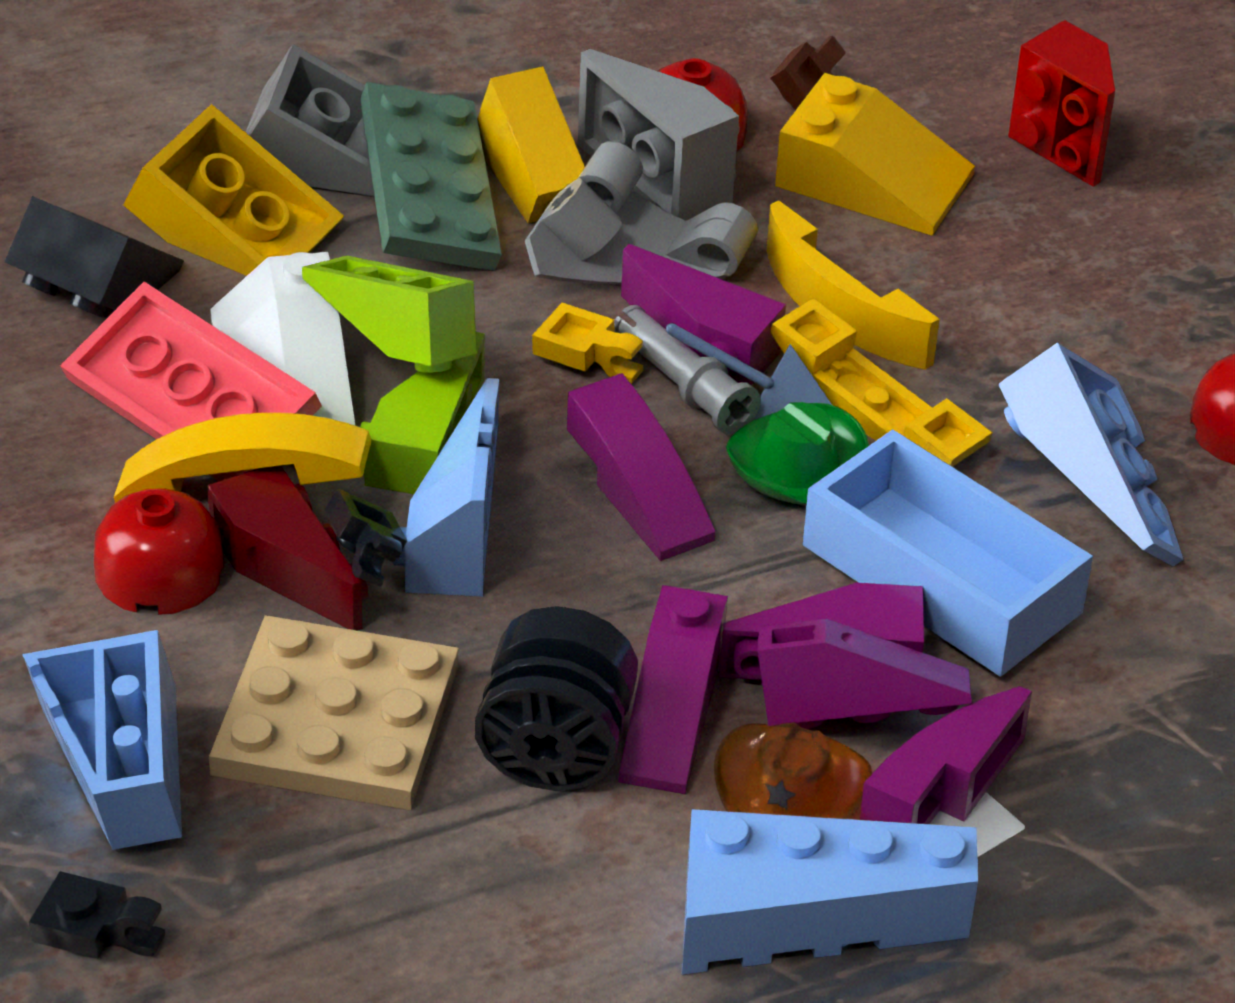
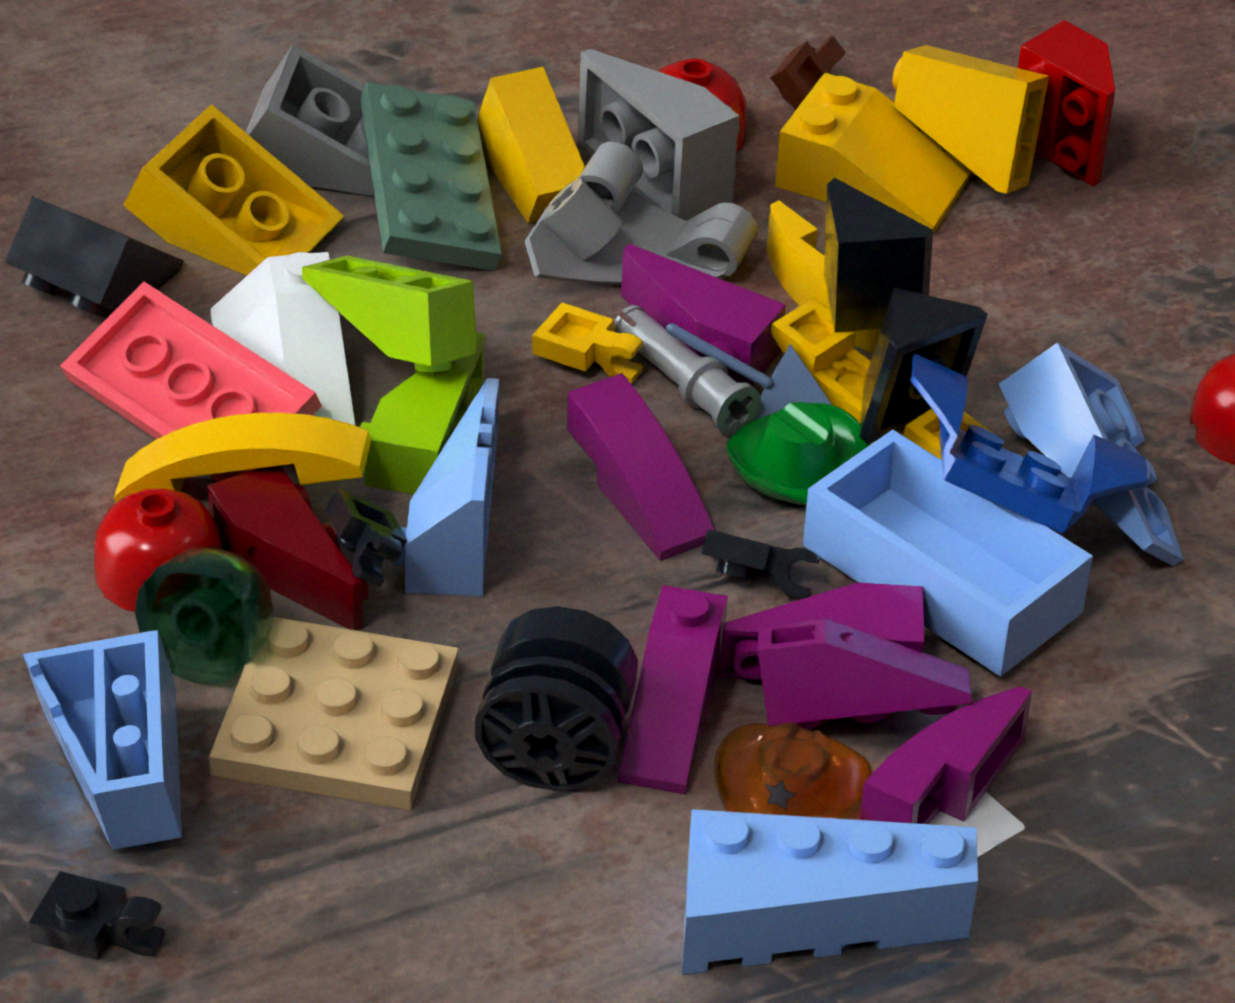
none -> clear green cylinder [135,547,274,684]
none -> black plate [702,529,821,598]
none -> black slope [824,178,933,332]
none -> black slope [859,288,988,444]
none -> yellow slope [892,45,1049,194]
none -> blue piece [911,354,1147,534]

